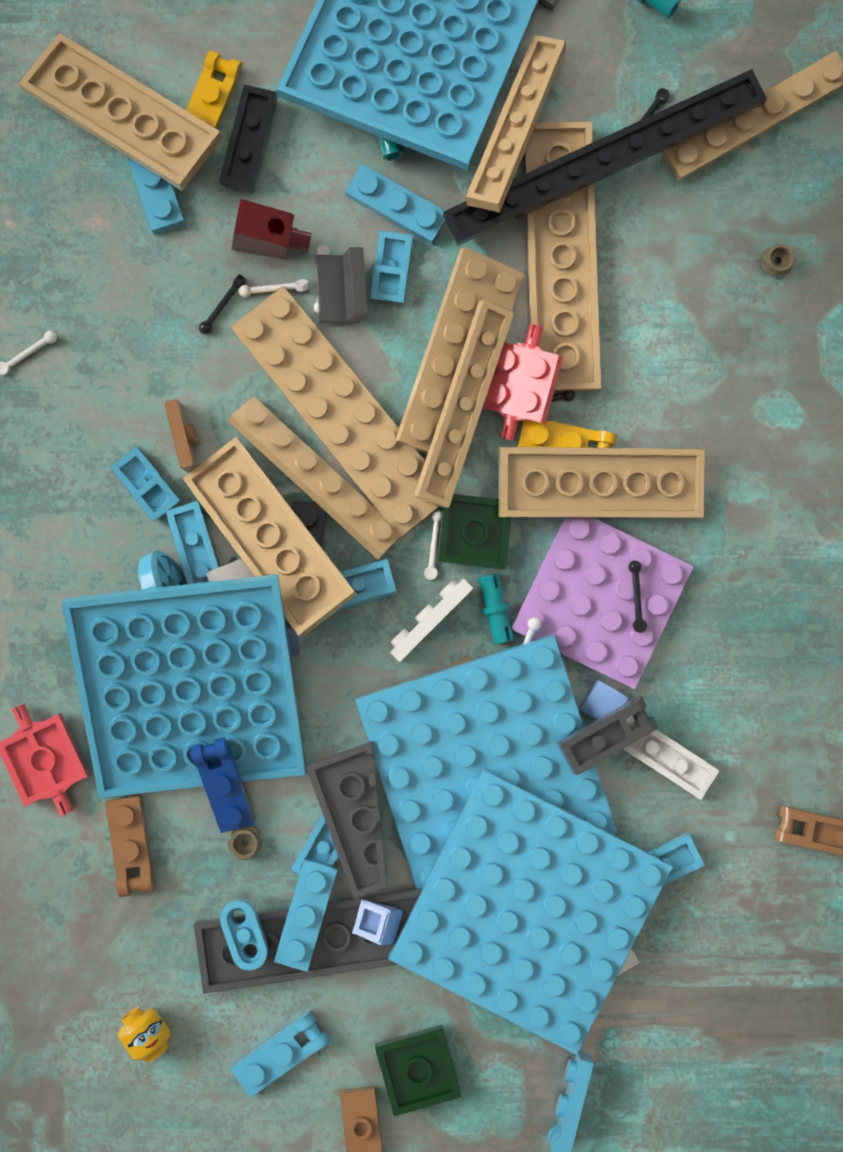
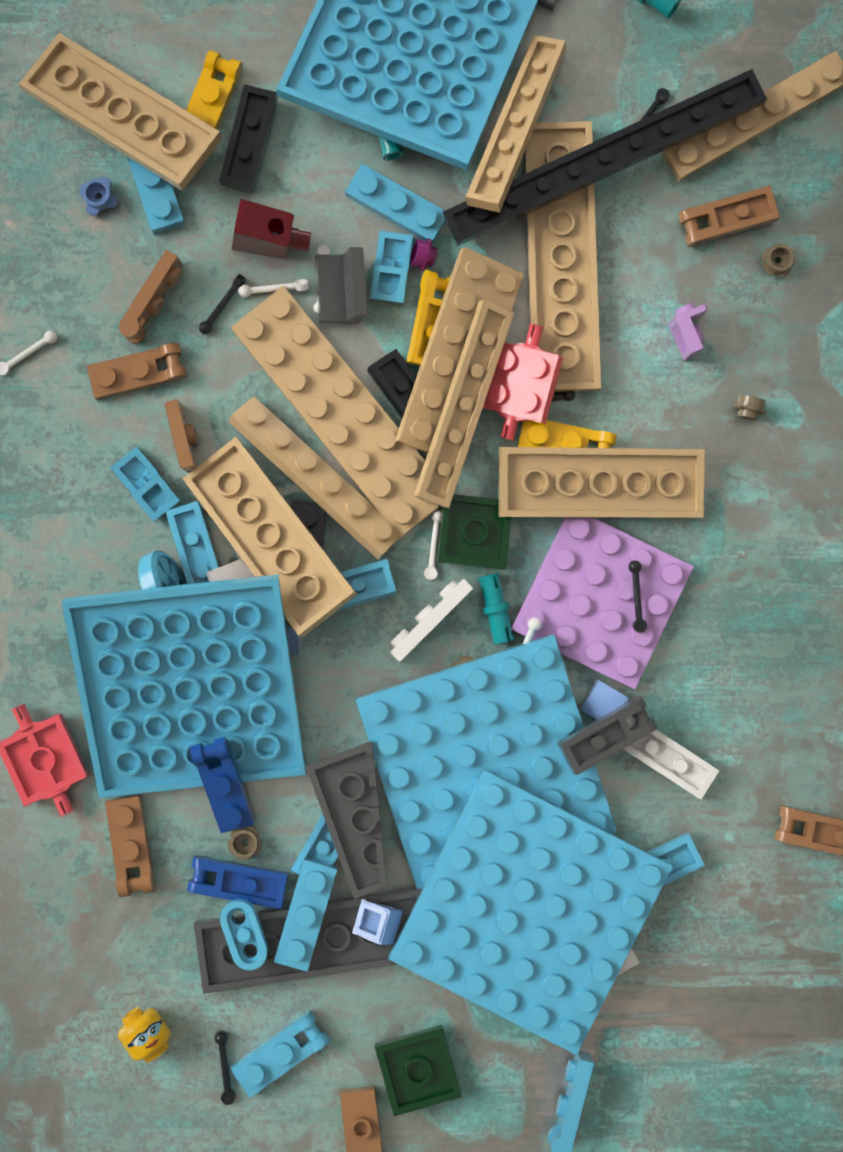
none -> medium blue plate [79,177,118,216]
none -> medium nougat plate [87,342,187,401]
none -> medium nougat plate [119,250,183,344]
none -> blue plate [187,855,289,909]
none -> black hinge [214,1031,236,1105]
none -> black plate [367,349,417,418]
none -> yellow plate [406,270,450,366]
none -> magenta plate [410,238,437,272]
none -> lavender bracket [668,303,708,361]
none -> medium nougat plate [678,185,780,247]
none -> dark tan plate [733,395,767,420]

